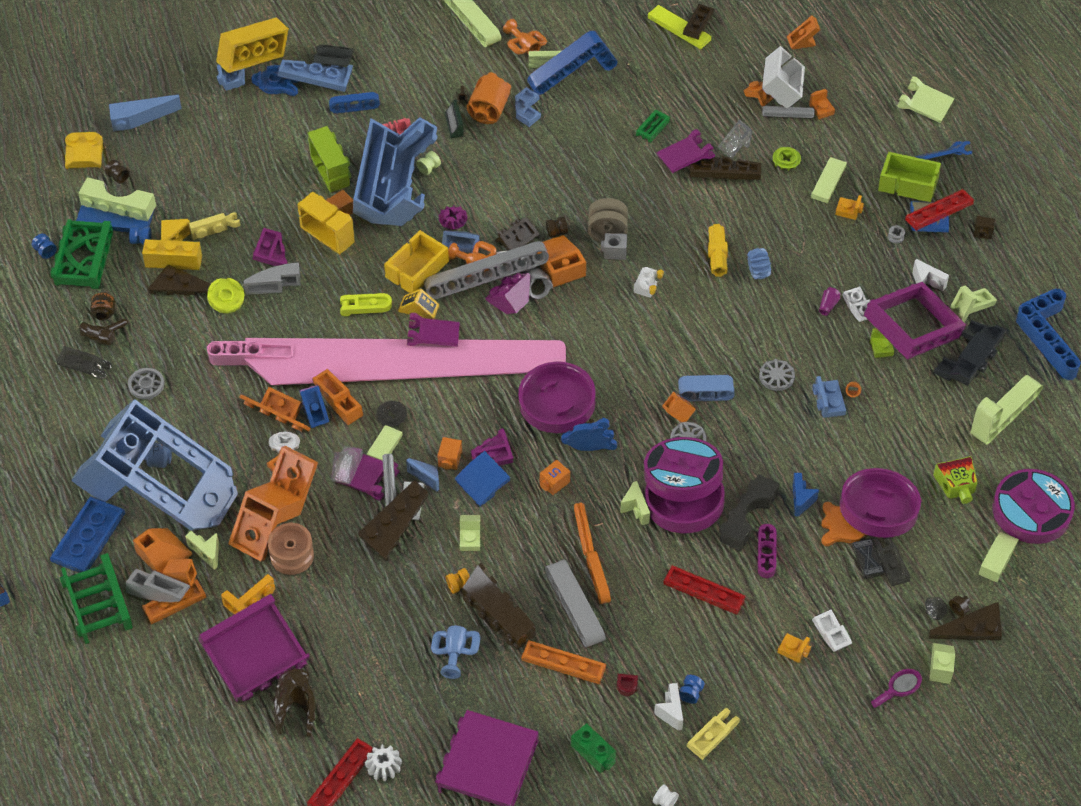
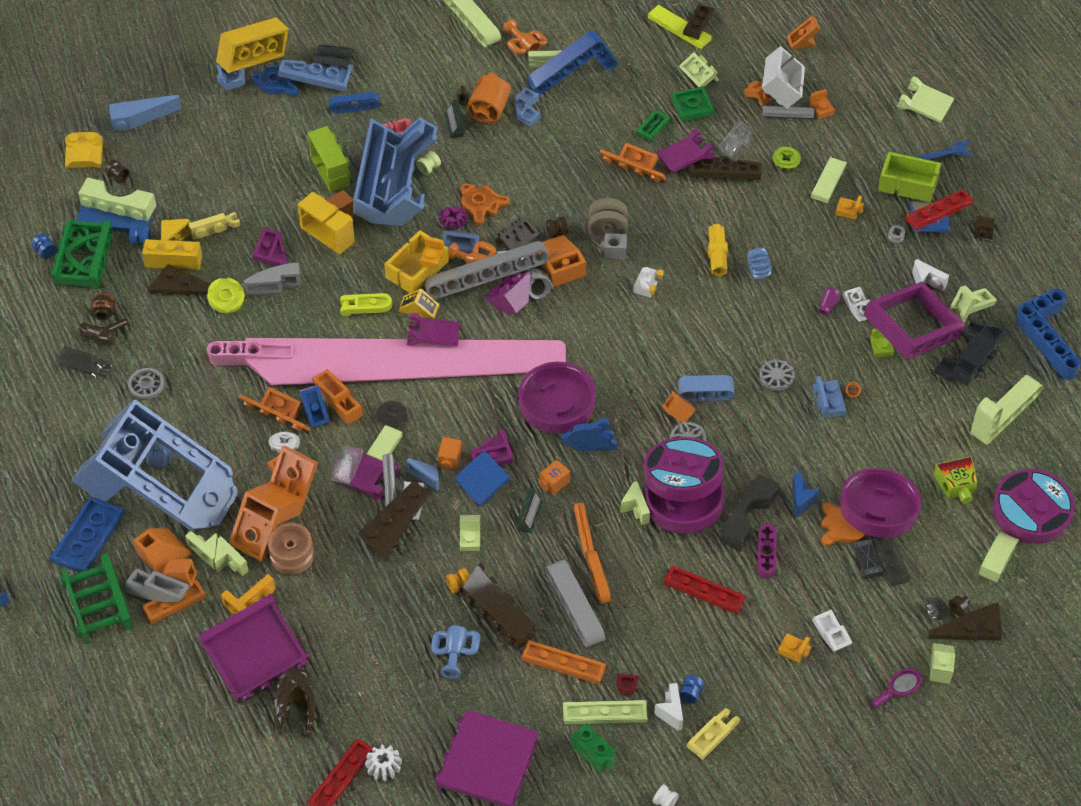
none -> yellowish green slope [215,536,249,576]
none -> light orange bracket [420,237,444,269]
none -> orange tile [460,183,510,225]
none -> slope [518,488,543,533]
none -> yellowish green tile [563,700,648,725]
none -> orange bracket [599,143,667,182]
none -> green plate [671,86,715,122]
none -> yellowish green bracket [679,53,719,87]

